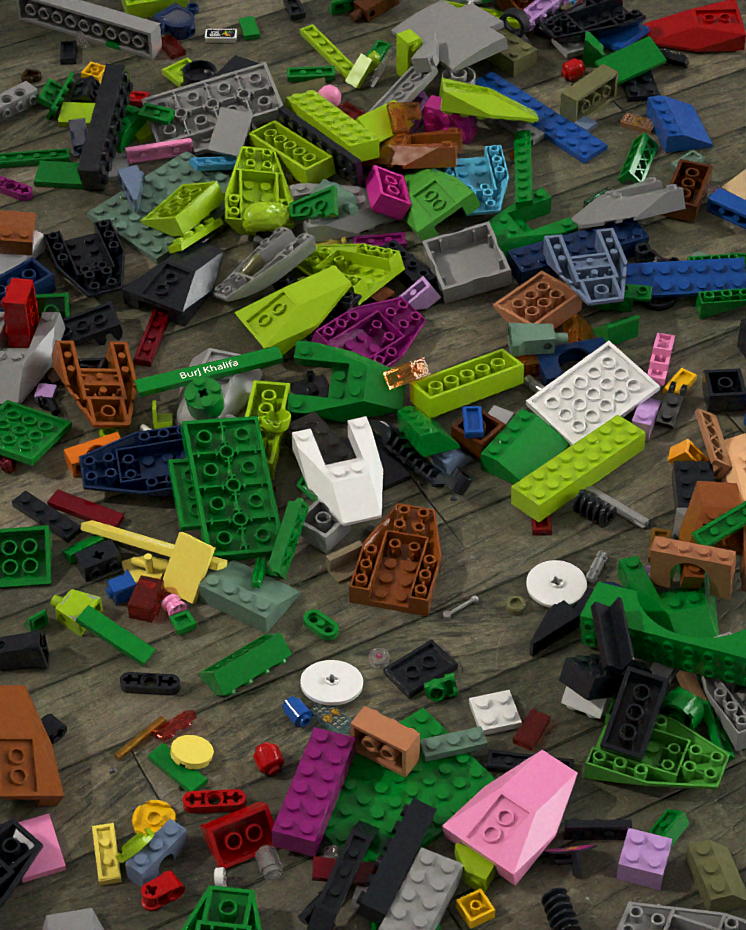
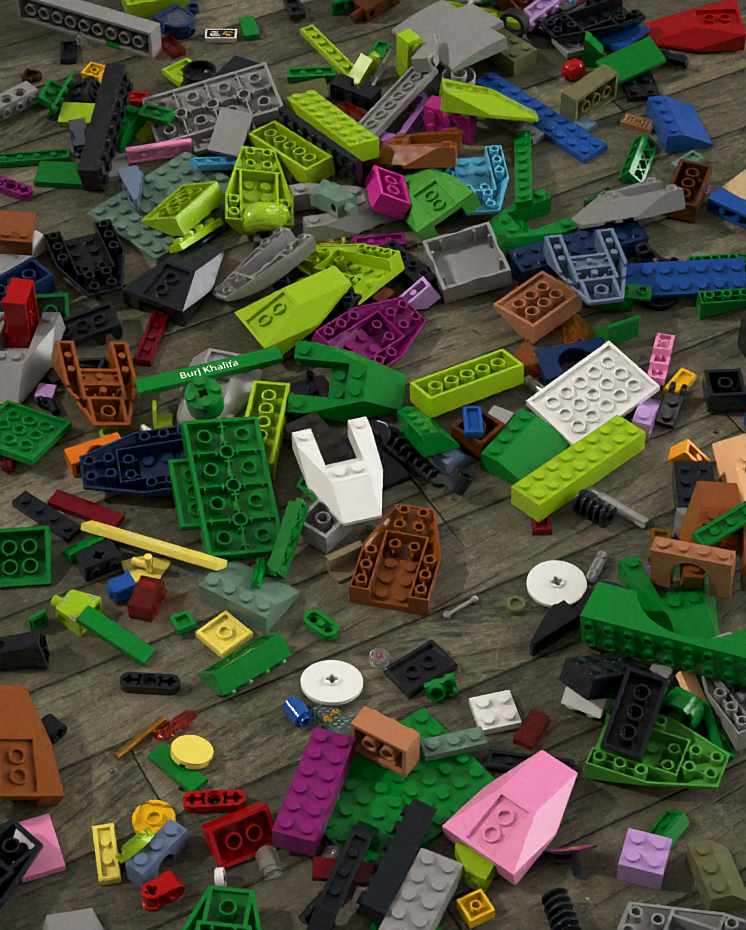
light yellow tile [160,532,215,604] -> none
bright pink wheel [161,594,187,617] -> none
olive cone [240,253,266,276] -> none
red head [253,742,285,776] -> none
lime hair [260,409,291,434] -> none
green wing [290,185,338,220] -> none
bright pink hair [317,85,341,107] -> none
lime tile [356,99,414,144] -> none
clear orange slope [383,357,430,389] -> none
clear orange plate [386,102,422,134] -> none
sand green piece [507,323,568,357] -> none
black plate [564,819,632,840] -> none
black panel [590,597,635,676] -> none
medium nougat fence [695,408,733,480] -> none
none -> light yellow tile [195,610,253,659]
none -> black arch [330,73,381,111]

